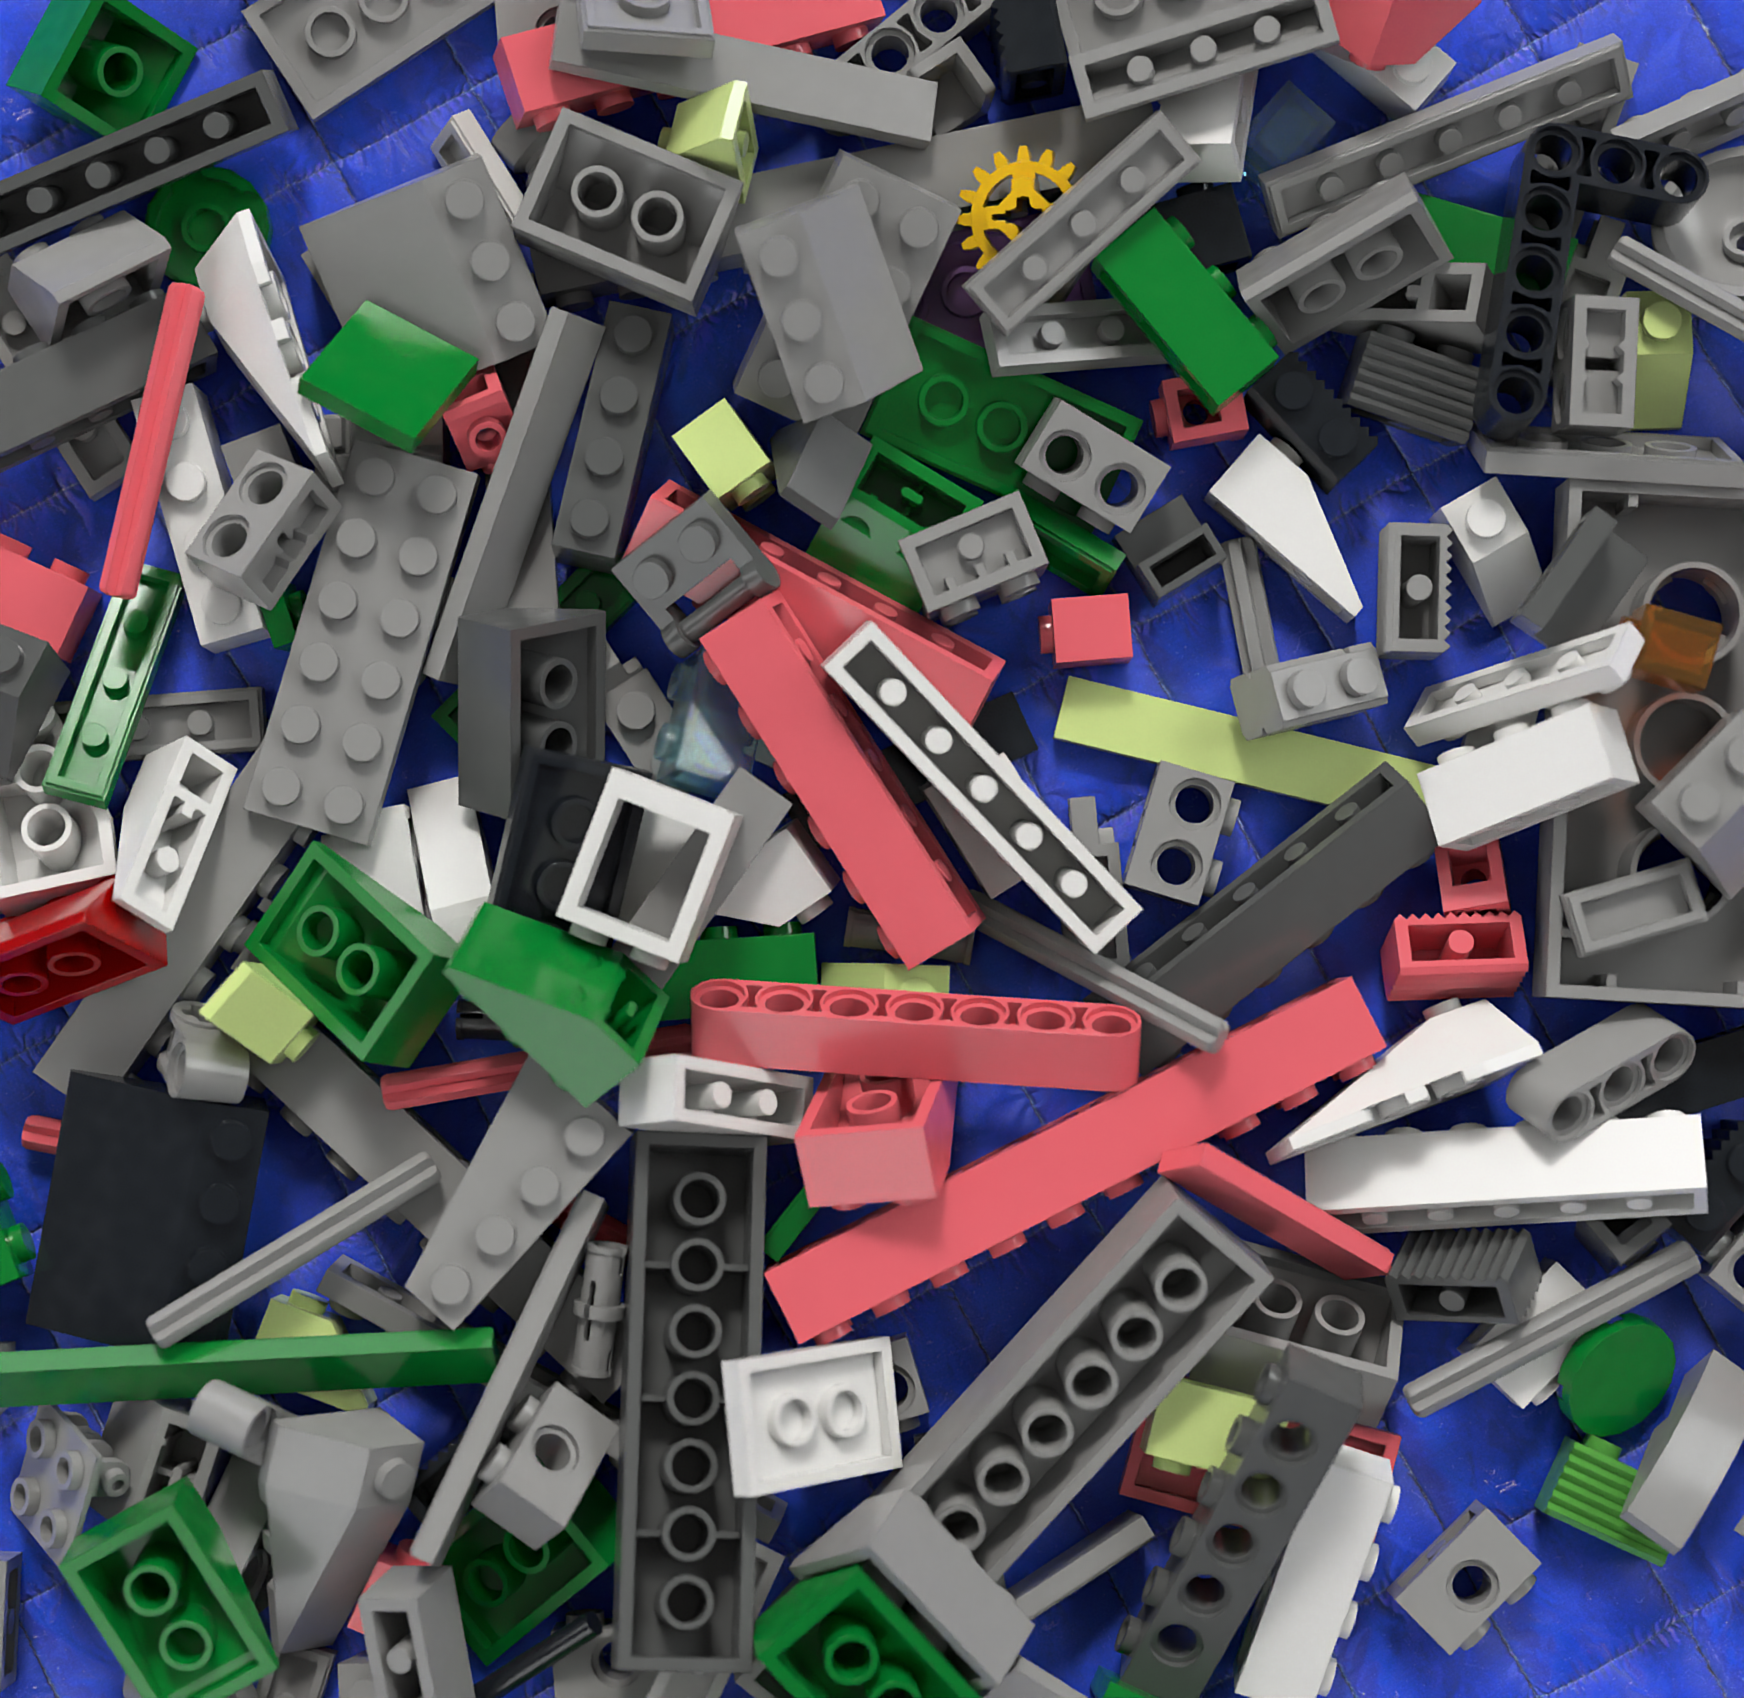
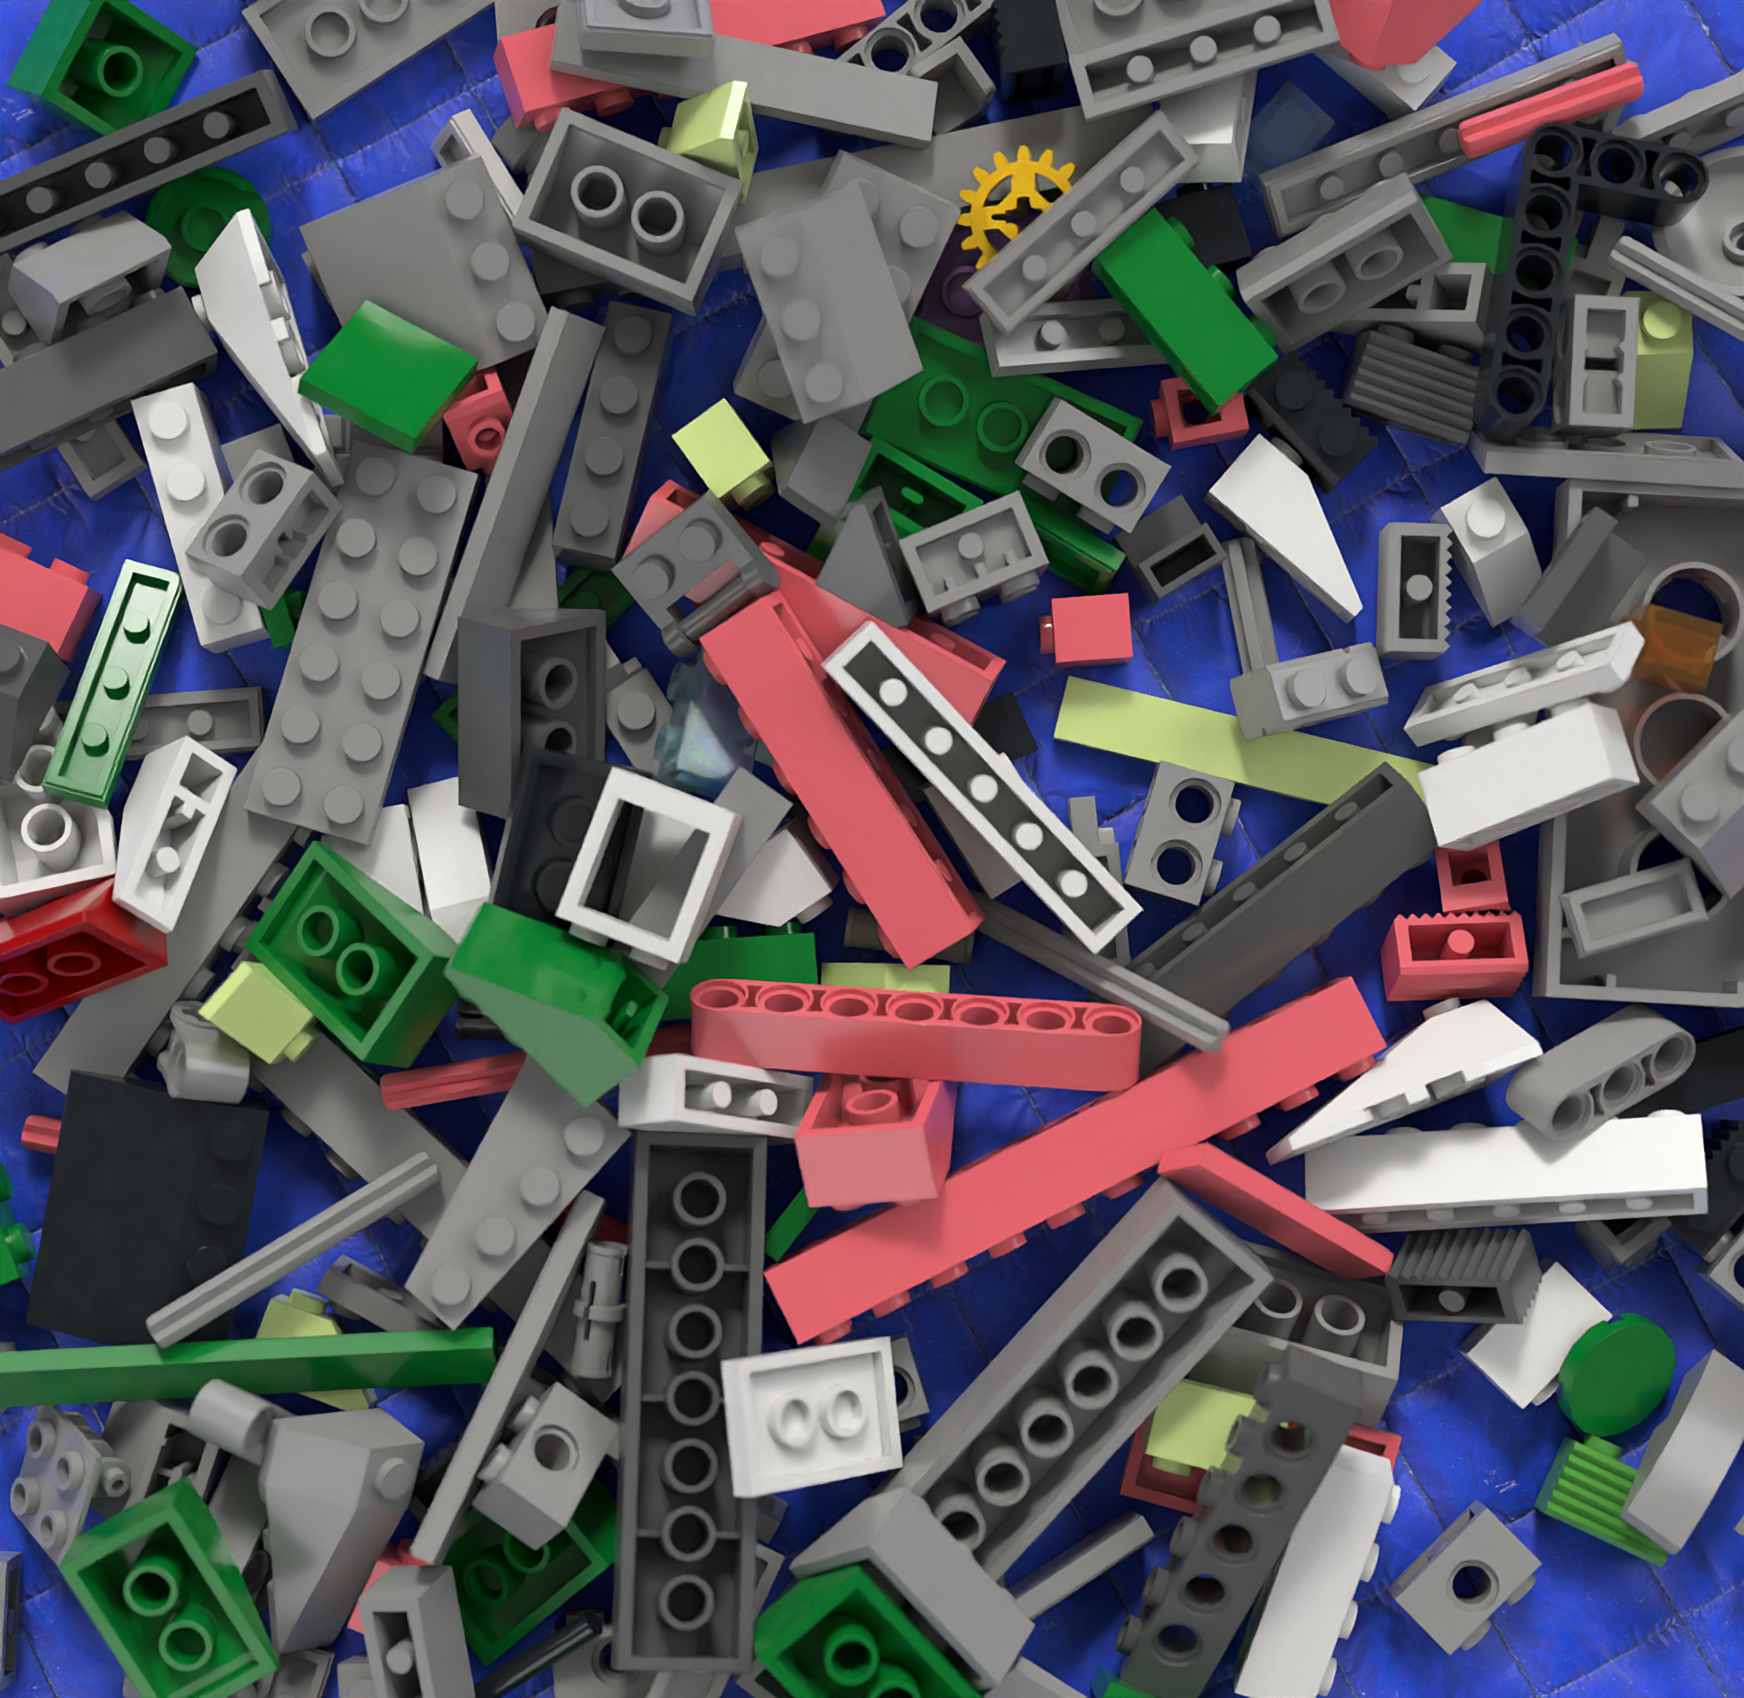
coral axle [99,282,205,599] -> none
light grey axle [1403,1241,1701,1418] -> none
none -> dark grey slope [815,486,923,628]
none -> coral axle [1457,62,1644,158]

